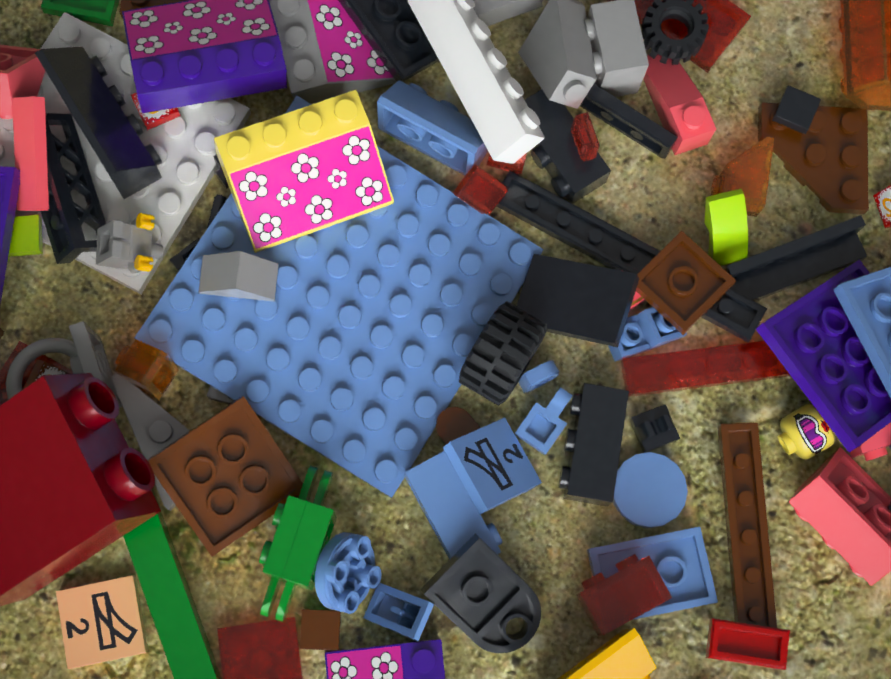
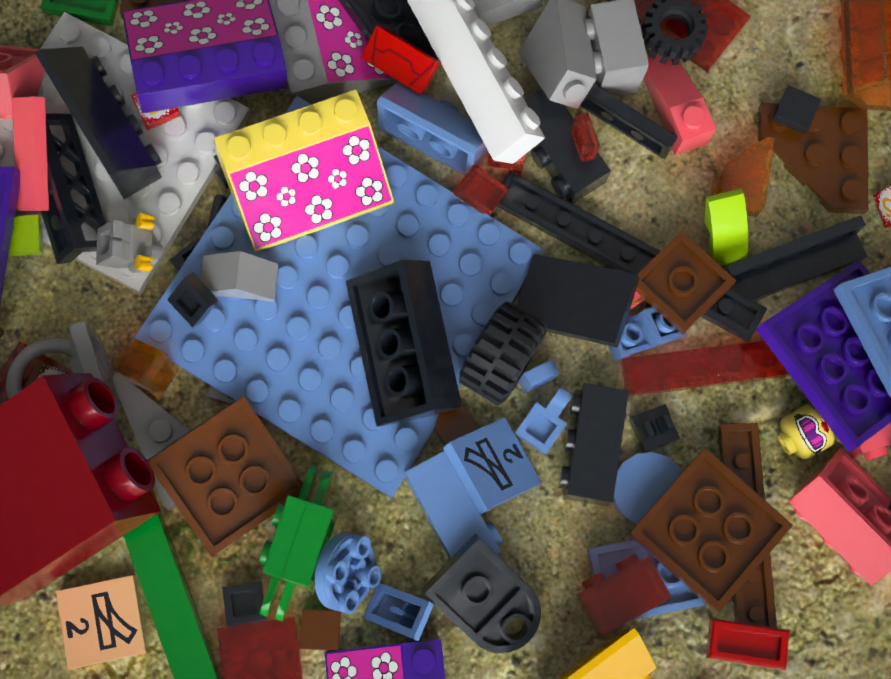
none -> black plate [167,272,219,328]
none -> black plate [222,581,267,627]
none -> black slope [346,260,462,427]
none -> red tile [360,25,441,95]
none -> reddish brown plate [628,447,793,613]

